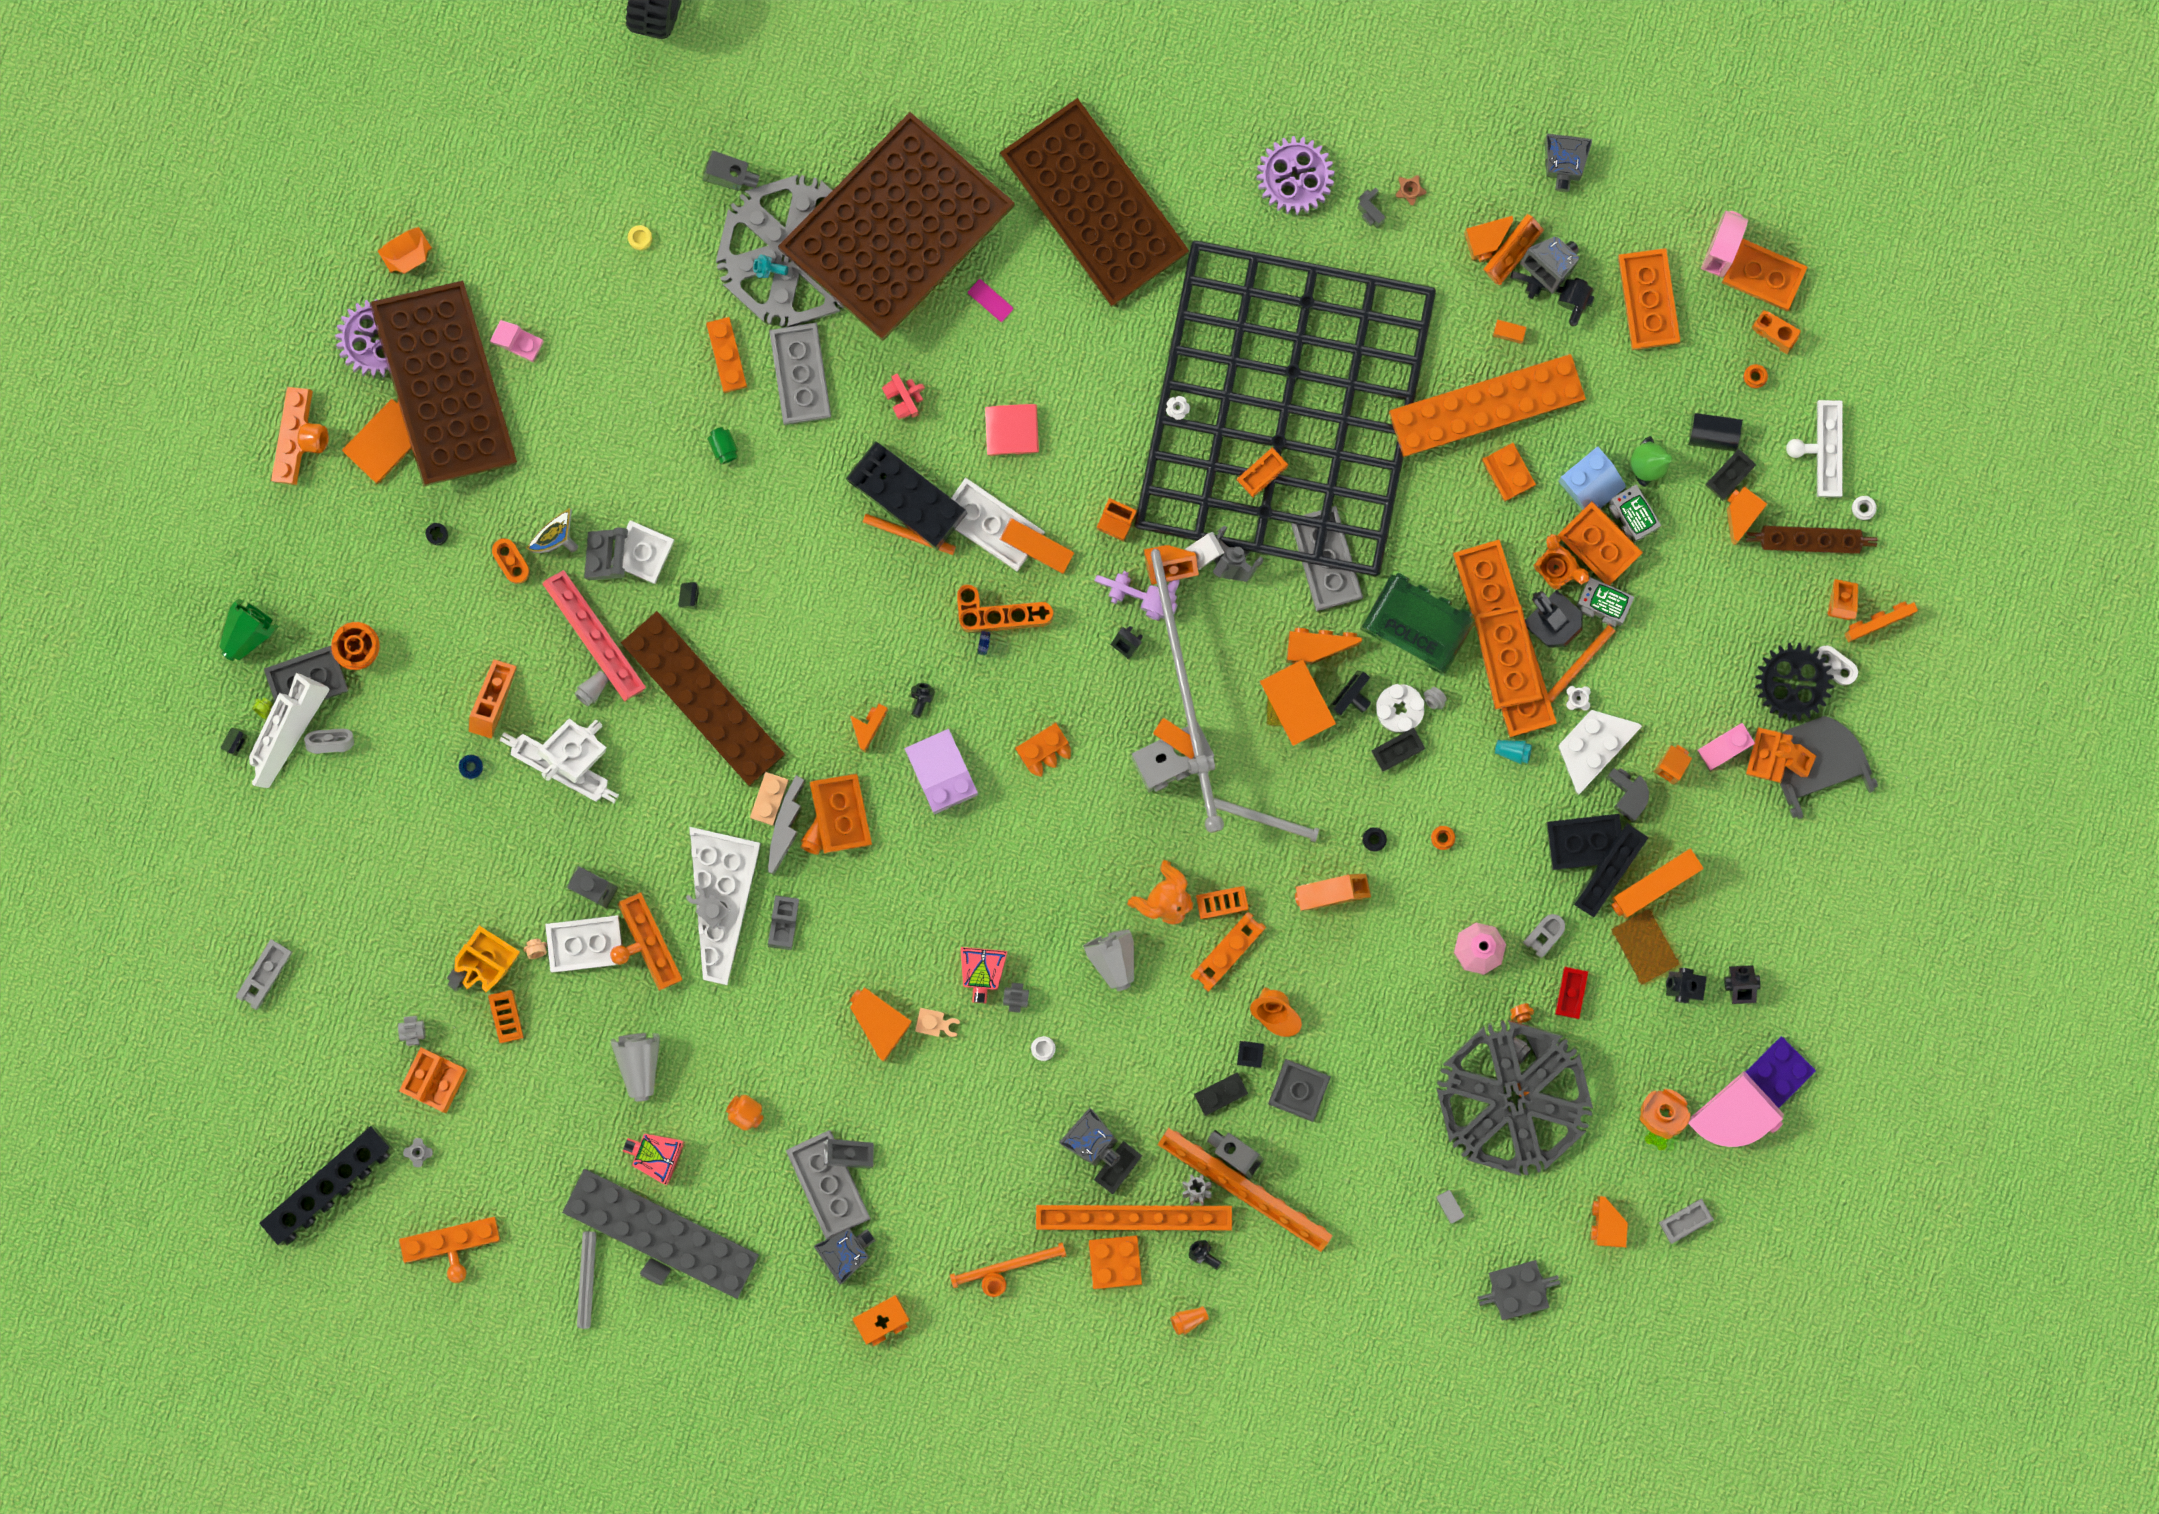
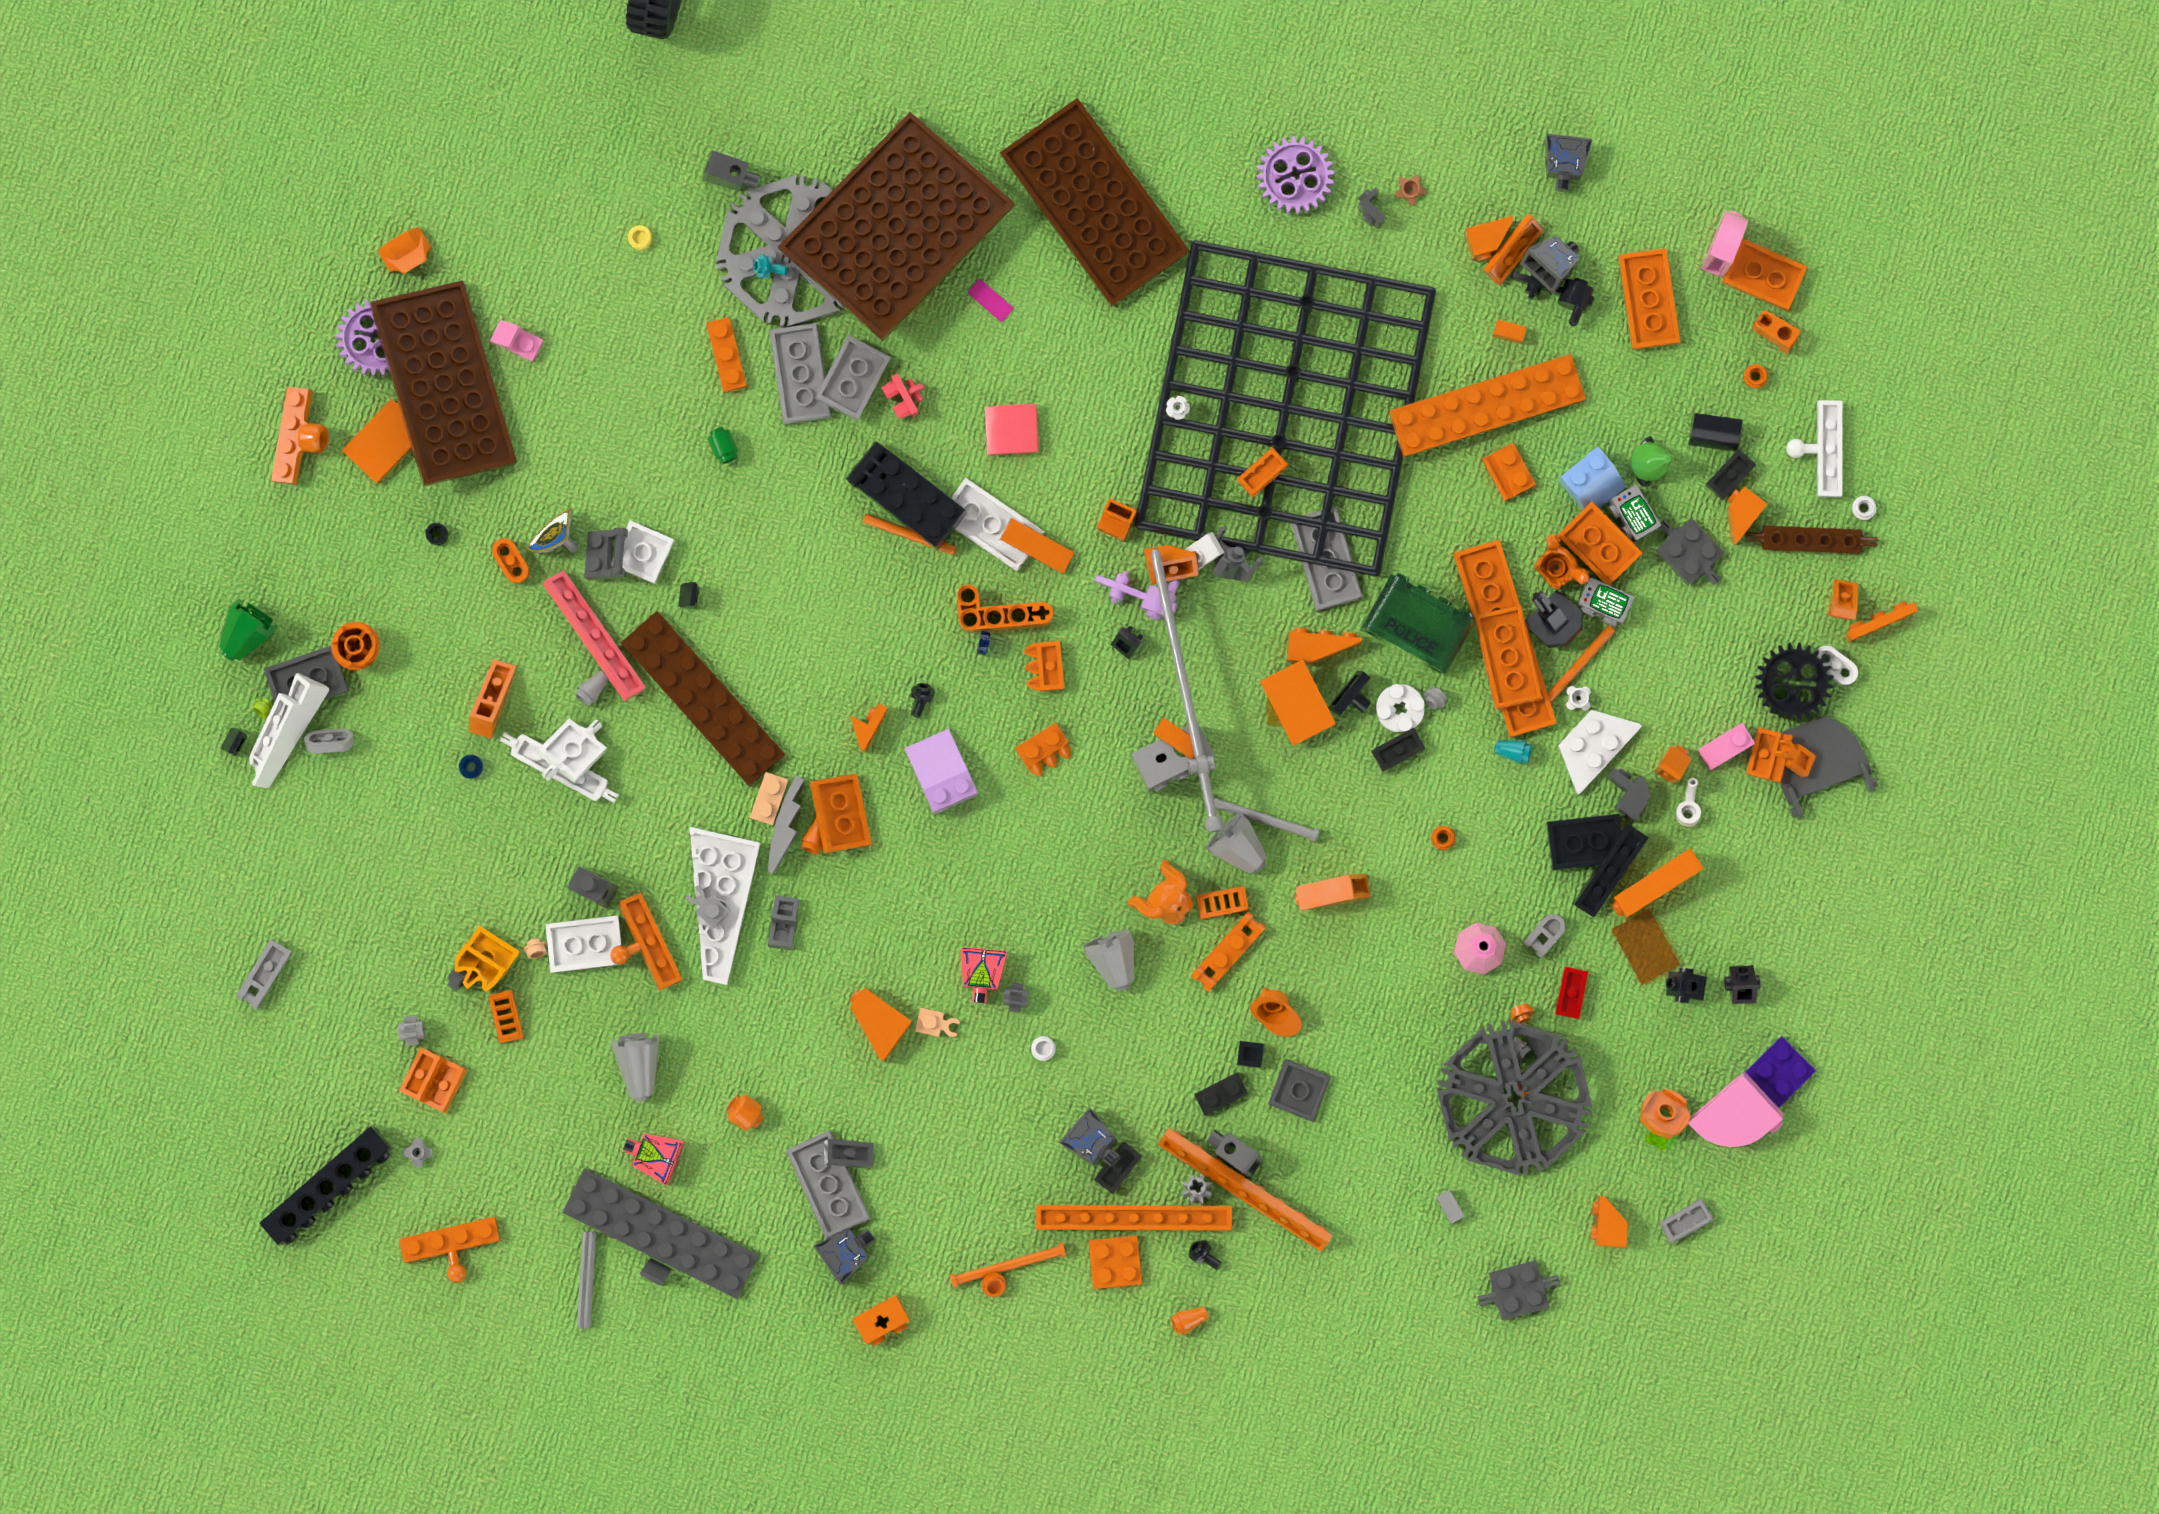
black plate [1362,827,1387,852] -> none
none -> light grey plate [815,335,891,421]
none -> orange plate [1023,641,1064,692]
none -> light grey cone [1205,813,1267,874]
none -> dark grey plate [1656,518,1724,586]
none -> white plate [1676,778,1701,827]

